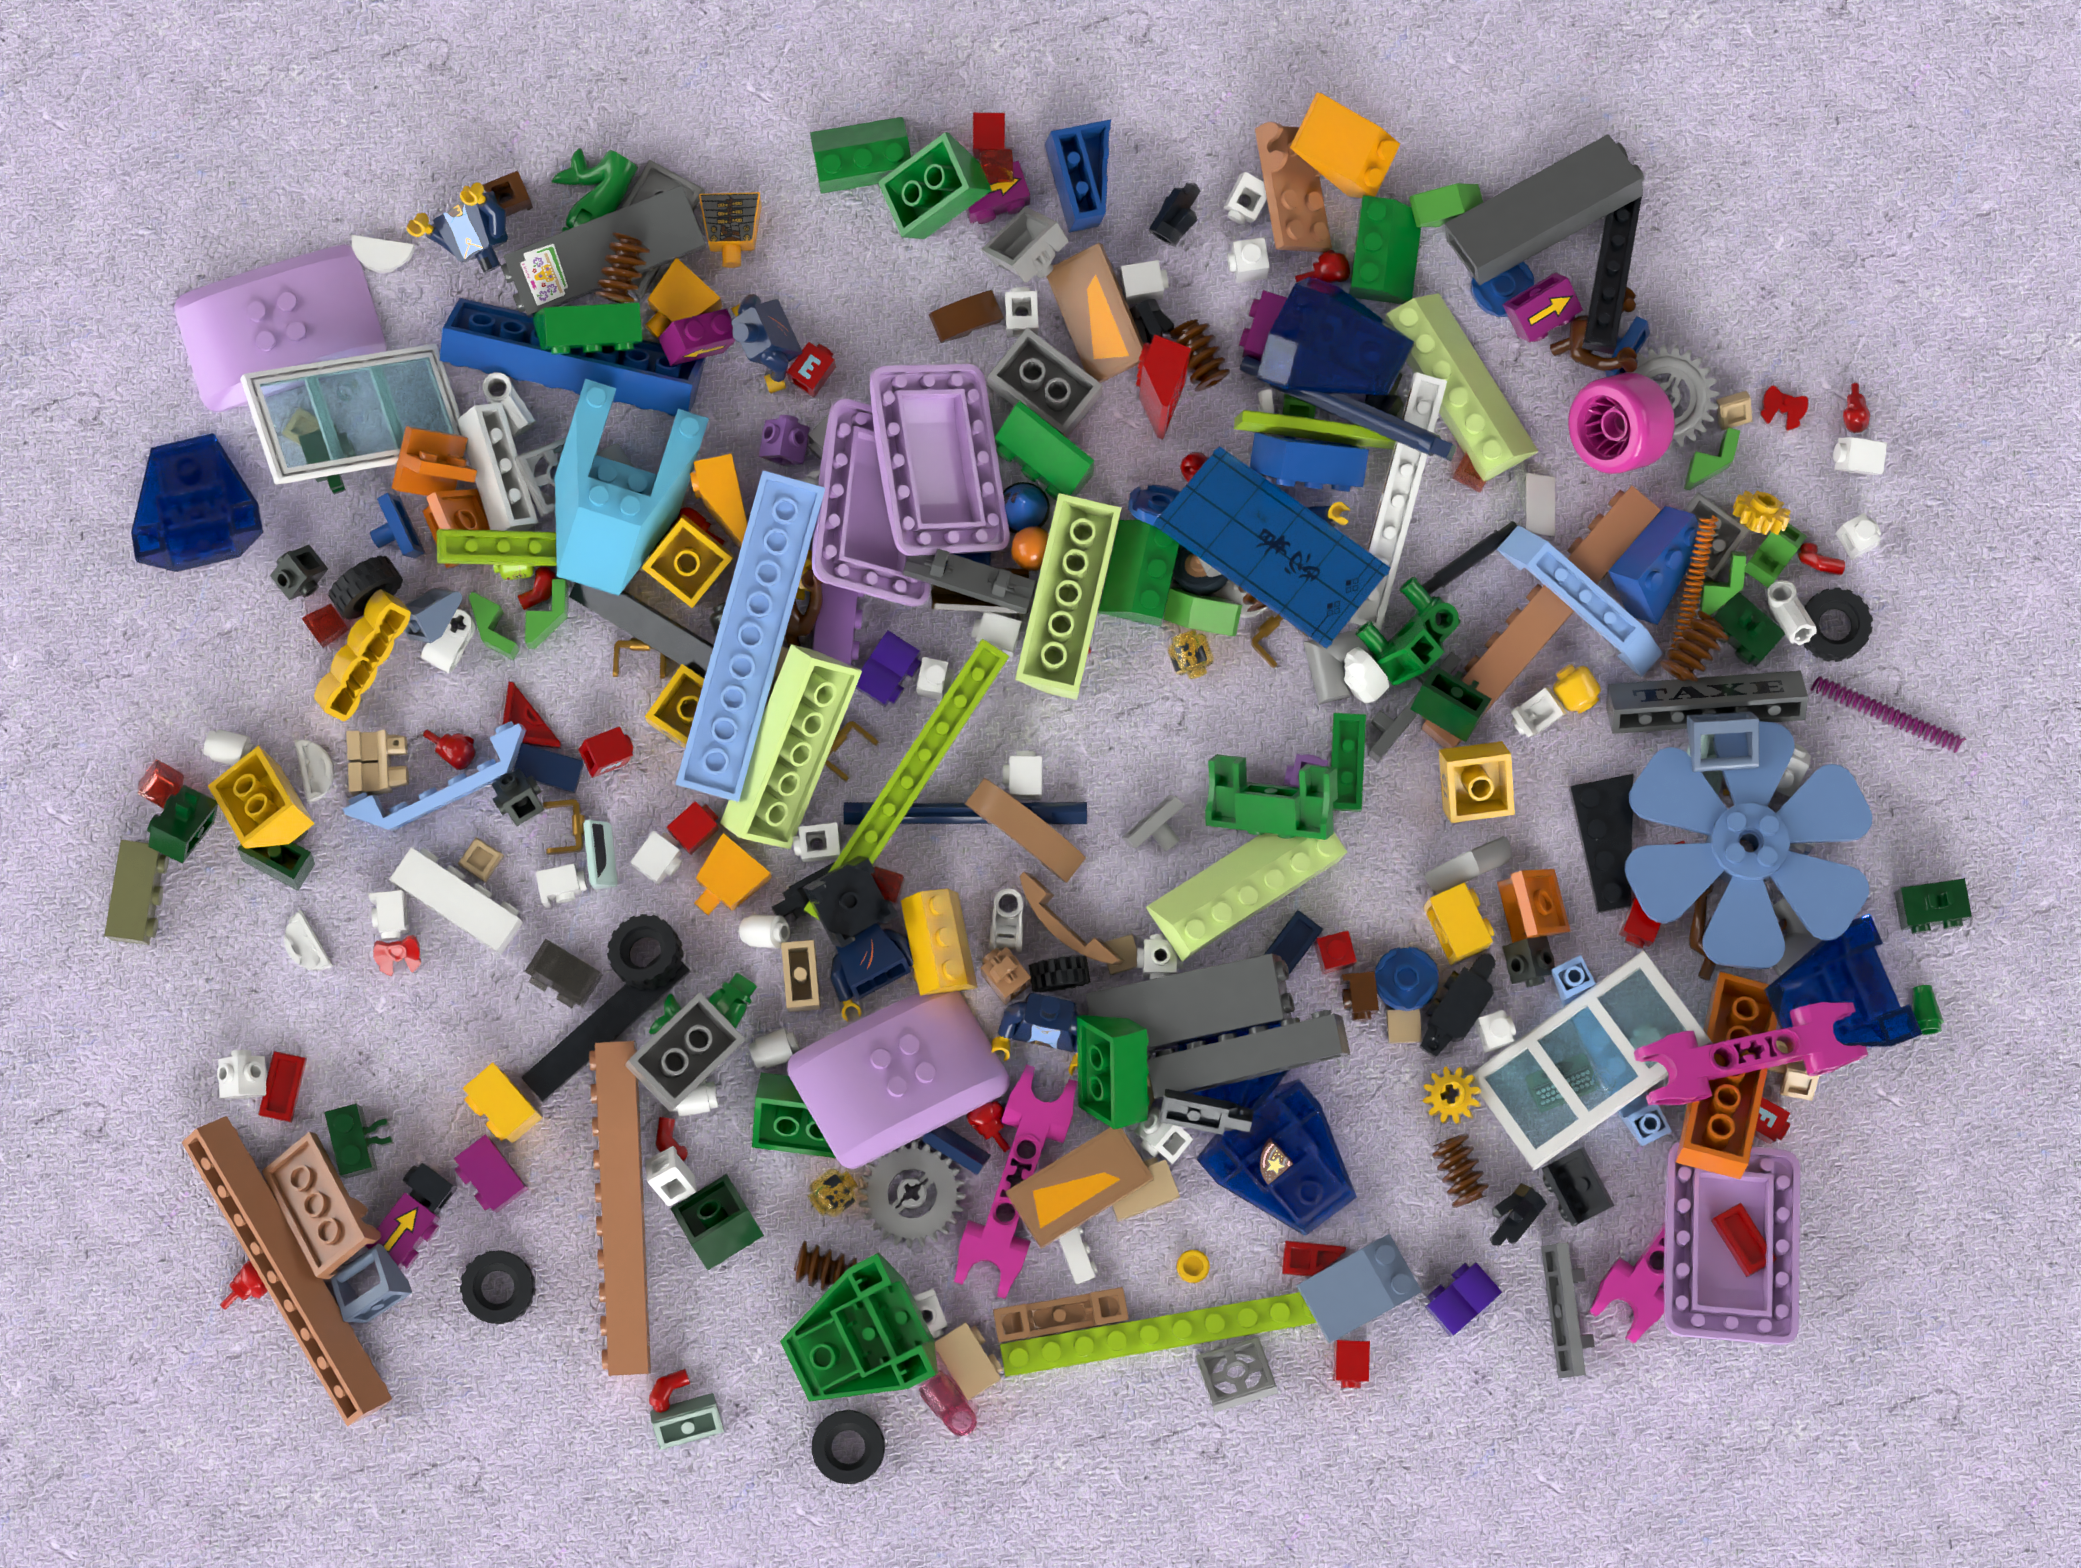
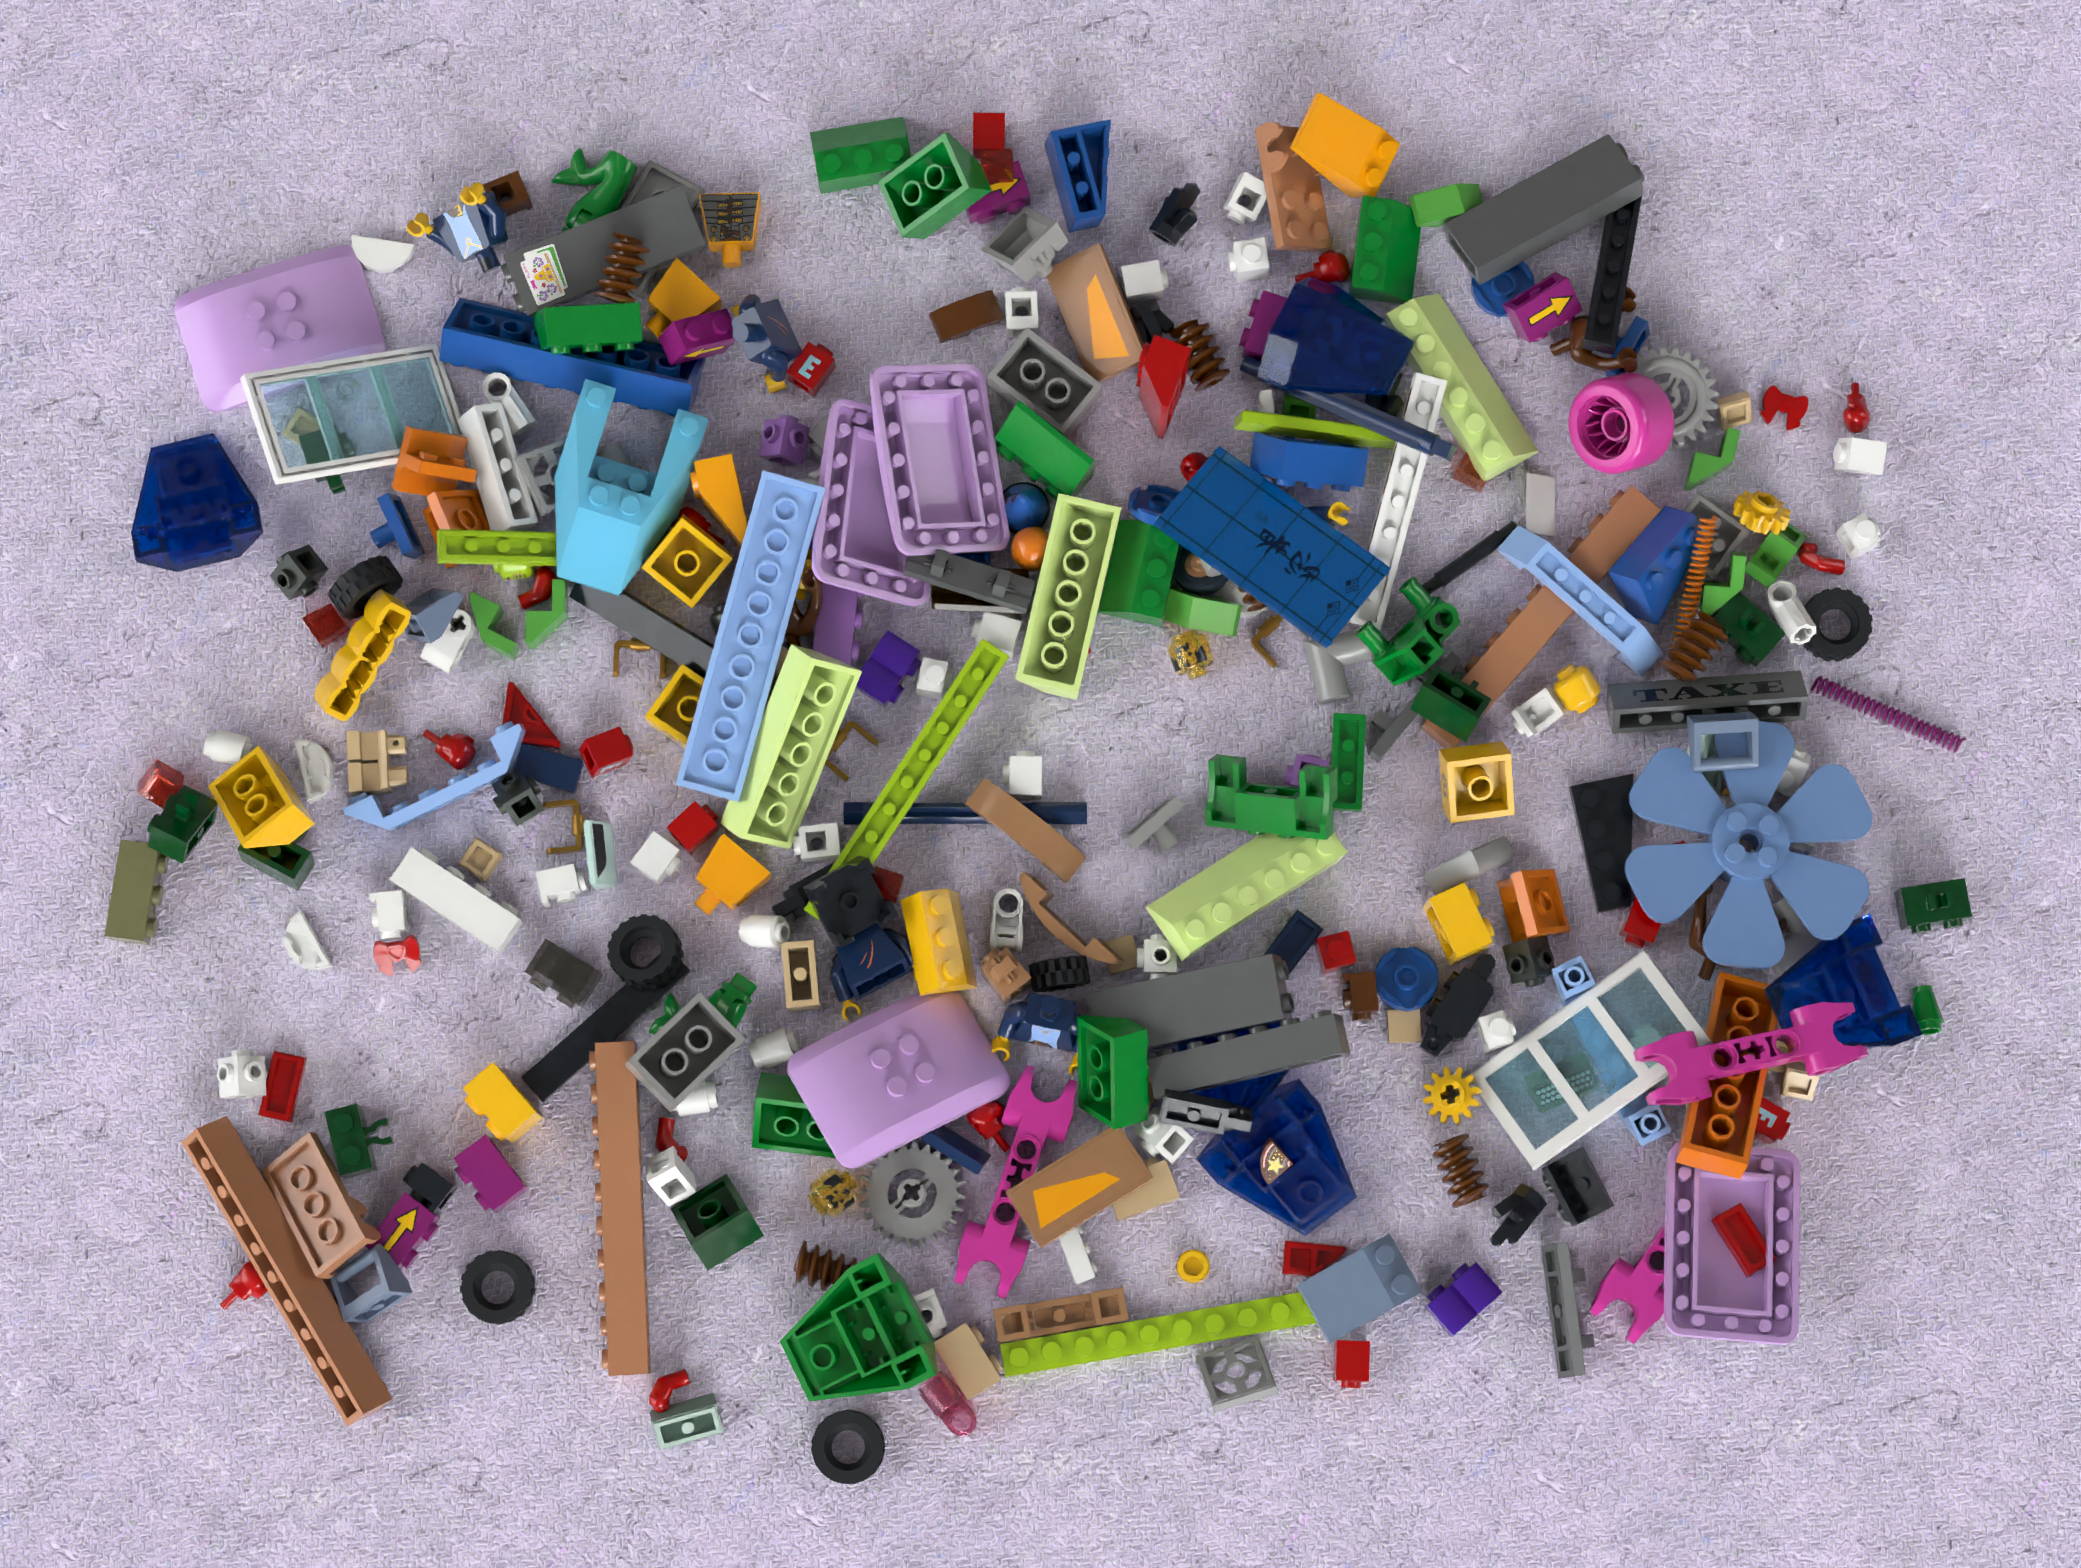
white rock [1344,647,1389,704] -> none

